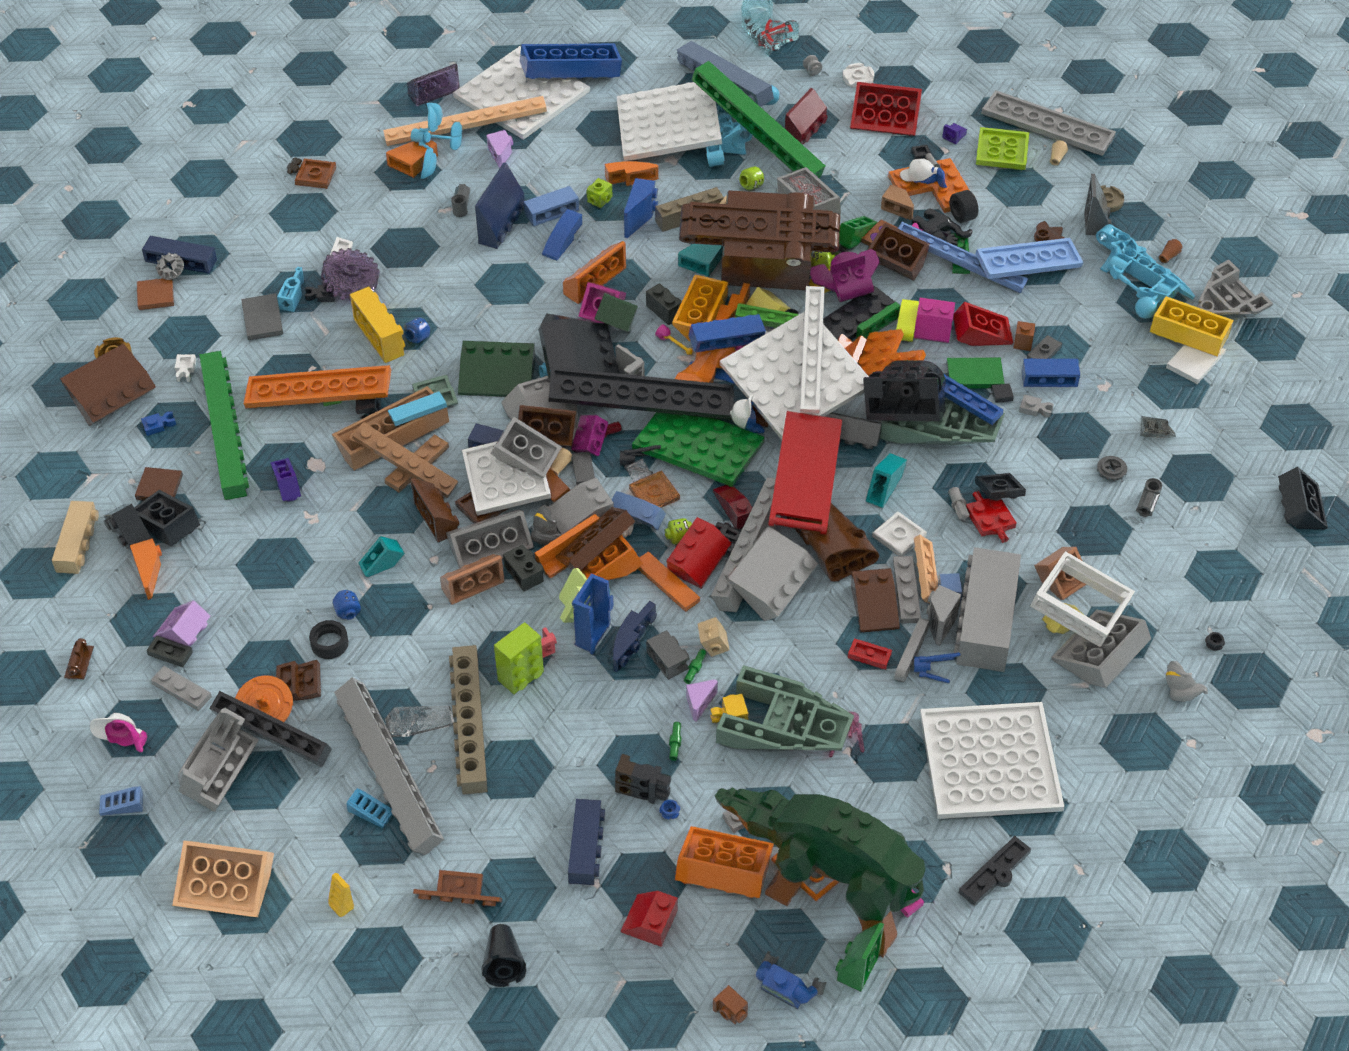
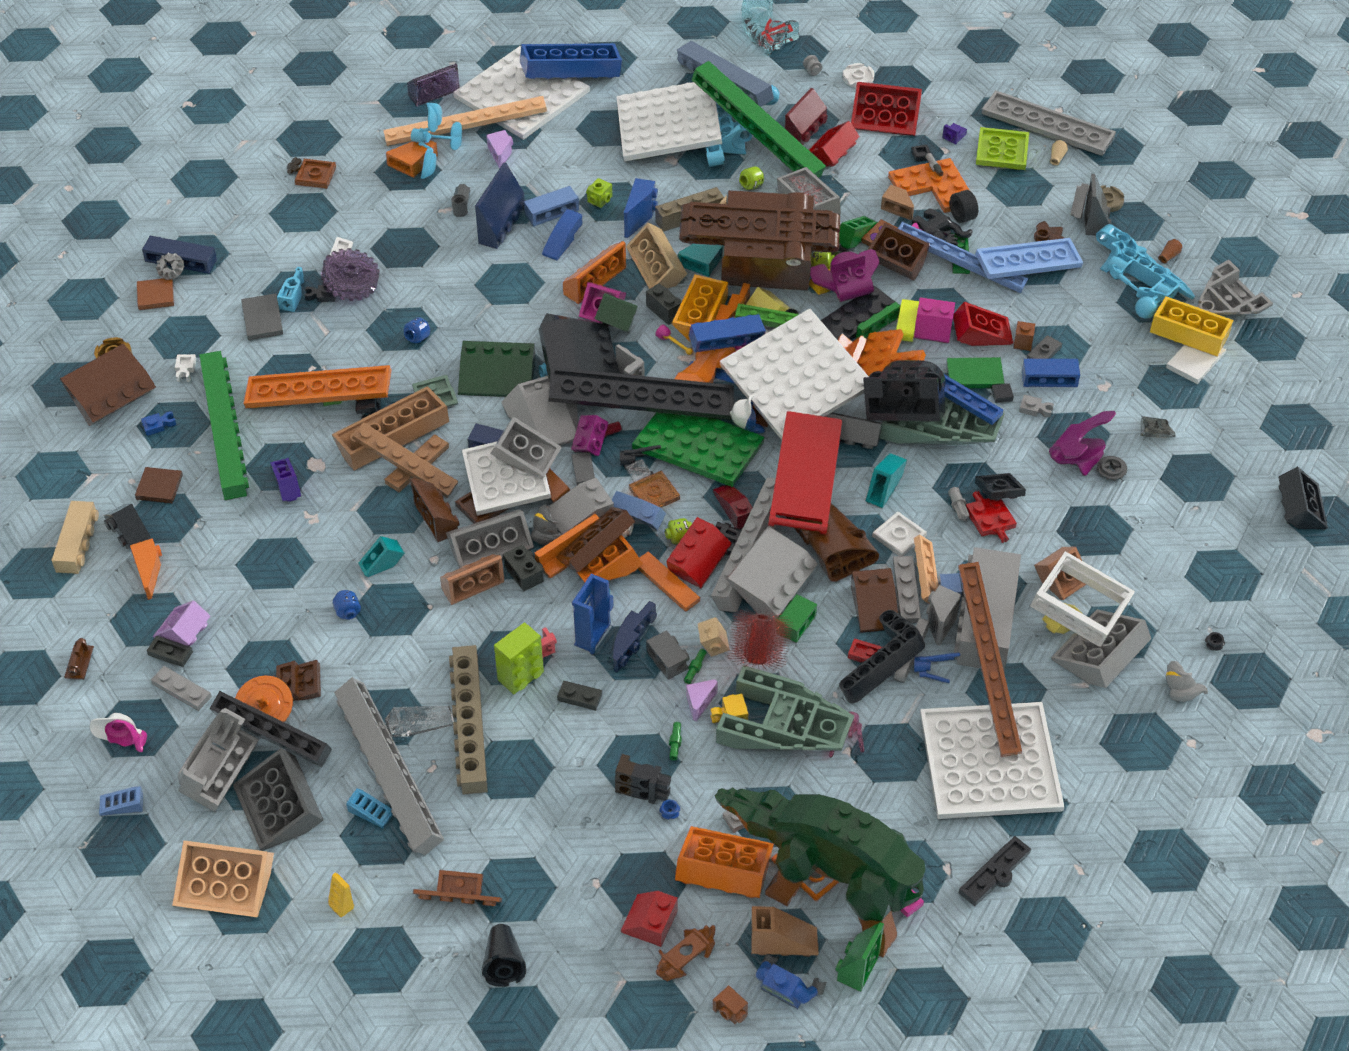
black slope [134,490,200,546] -> none
black tyre [309,620,349,659] -> none
yellow brick [350,287,405,363] -> none
medium azure tile [388,392,447,426] -> none
reddish brown slope [518,405,576,446] -> none
tan cone [550,448,572,476] -> none
yellowish green bracket [559,568,590,623] -> none
dark blue brick [568,799,605,885] -> none
orange slope [605,161,659,186] -> none
white plate [800,286,824,414] -> none
white hair [900,159,947,188] -> none
dark grey piece [1136,478,1162,517] -> none
none -> dark grey slope [233,748,323,851]
none -> pearl dark grey plate [557,680,602,711]
none -> tan slope [626,223,687,289]
none -> dark orange piece [656,925,716,981]
none -> clear red piece [727,608,793,669]
none -> medium nougat slope [751,906,819,956]
none -> green brick [775,594,817,643]
none -> slope [808,121,860,167]
none -> black beam [839,610,925,703]
none -> dark orange plate [958,562,1022,757]
none -> magenta piece [1049,411,1116,476]
none -> light grey slope [1071,183,1089,219]

